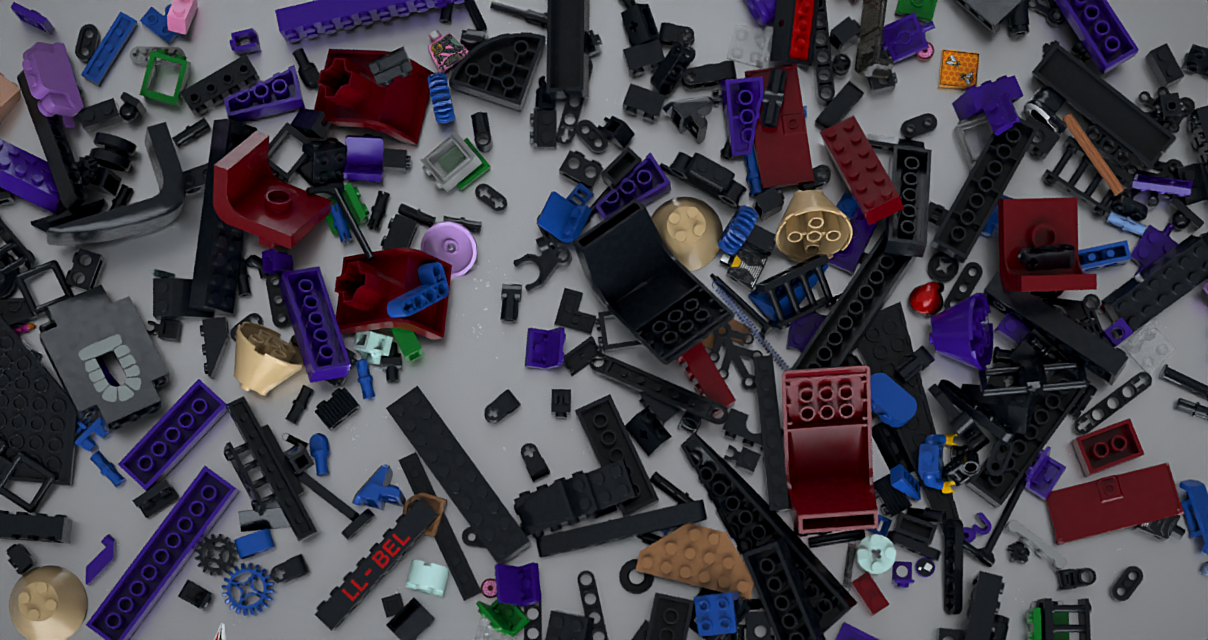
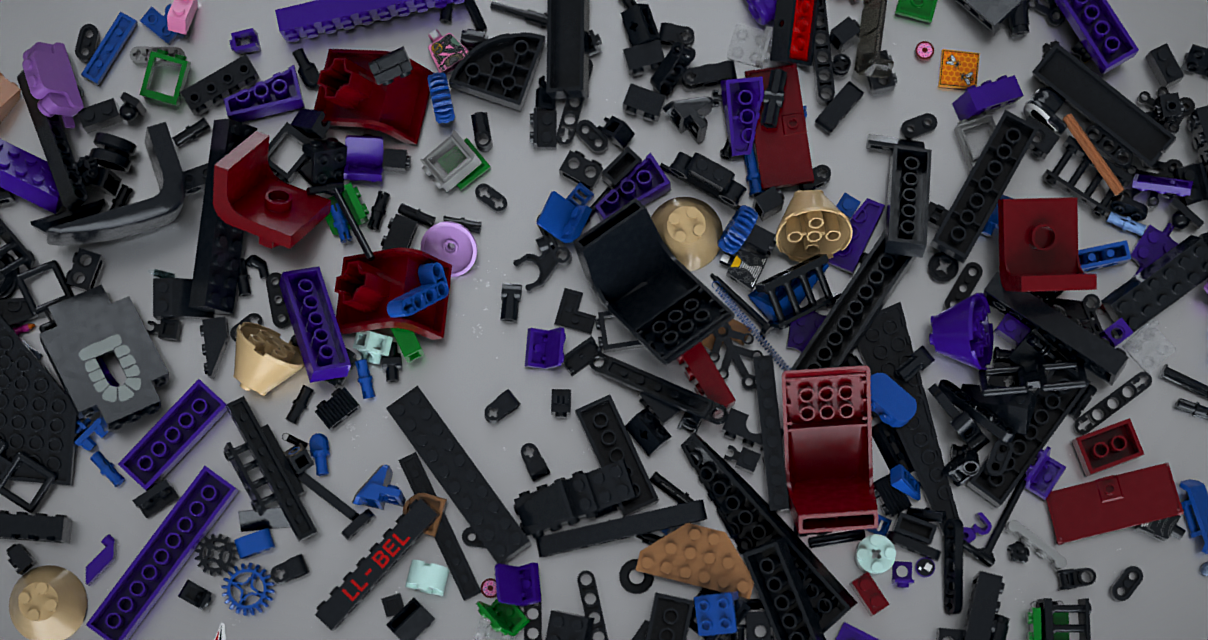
dark purple plate [11,2,55,35] -> none
dark purple window [262,248,293,274] -> none
dark red brick [820,115,904,225] -> none
black piece [842,541,856,592] -> none
dark purple plate [873,13,935,63] -> none
red piece [909,281,945,317] -> none
blue torso [918,433,958,493] -> none
dark purple plate [982,91,1021,136] -> none
black piece [1017,244,1075,271] -> none

